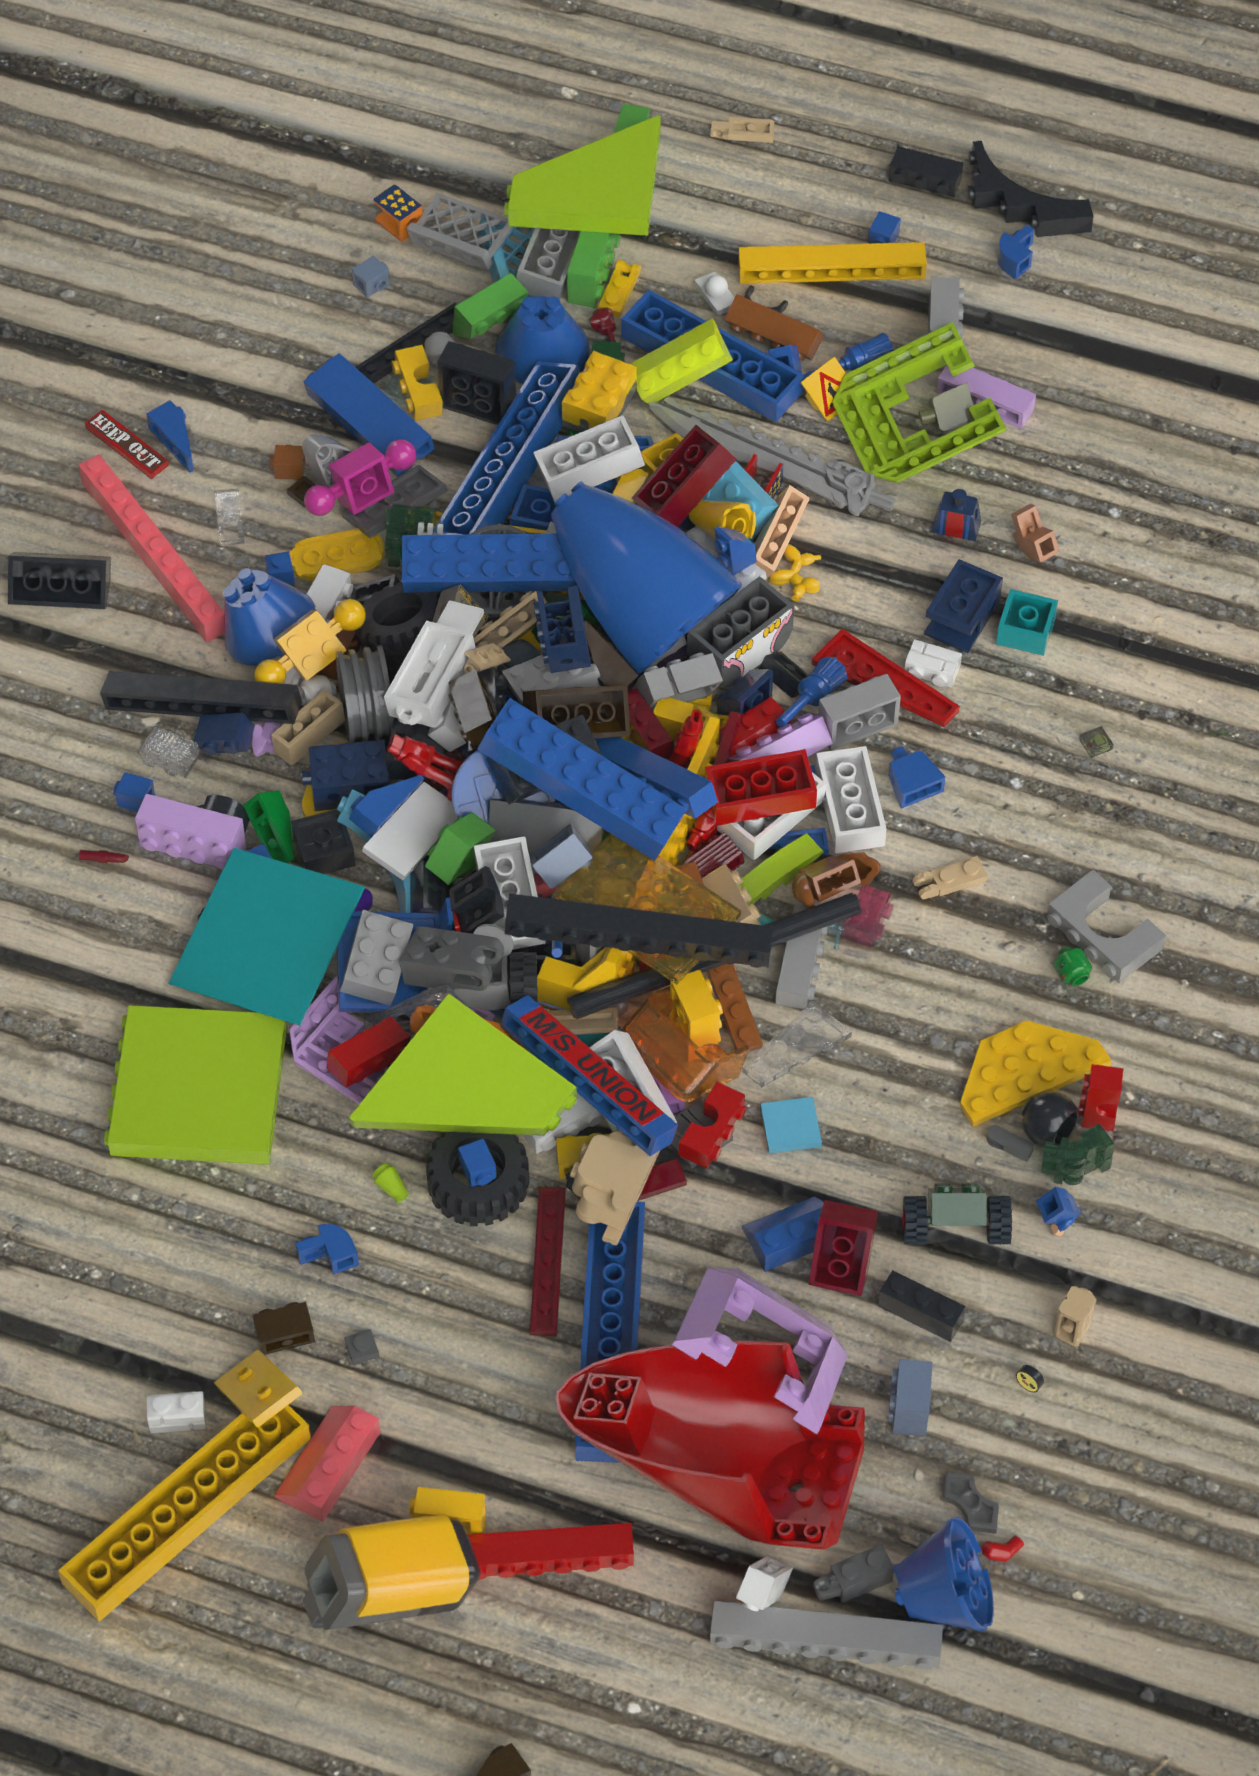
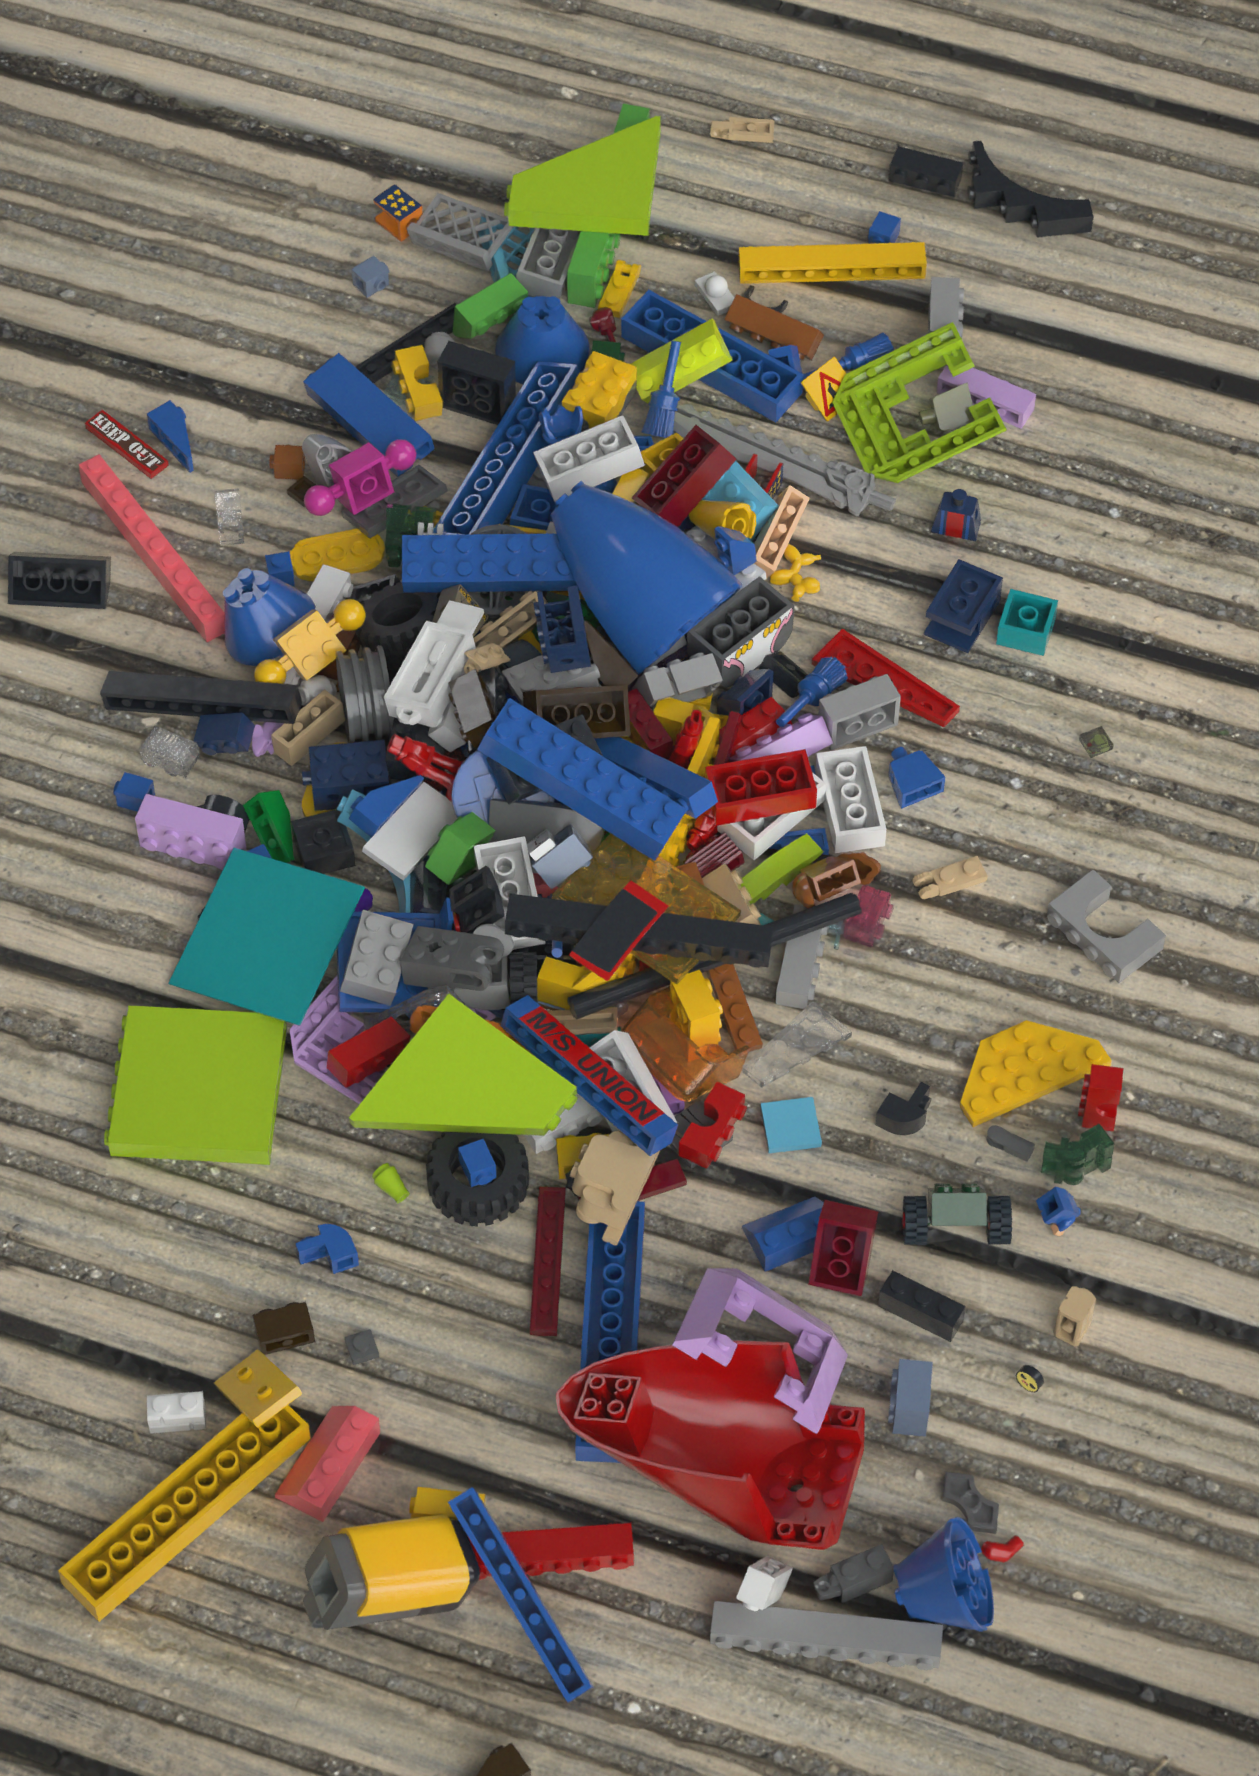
dark red piece [79,850,129,863] -> none
white brick [905,639,962,688] -> none
blue brick [997,224,1034,280] -> none
nougat brick [1011,503,1060,563] -> none
black wheel [1022,1090,1079,1149] -> none
green head [1053,946,1092,987] -> none
none -> blue brick [448,1487,594,1702]
none -> white tile [527,828,555,861]
none -> blue helmet [539,405,583,445]
none -> black sticker [570,881,669,981]
none -> blue piece [641,340,681,438]
none -> black brick [875,1082,932,1135]

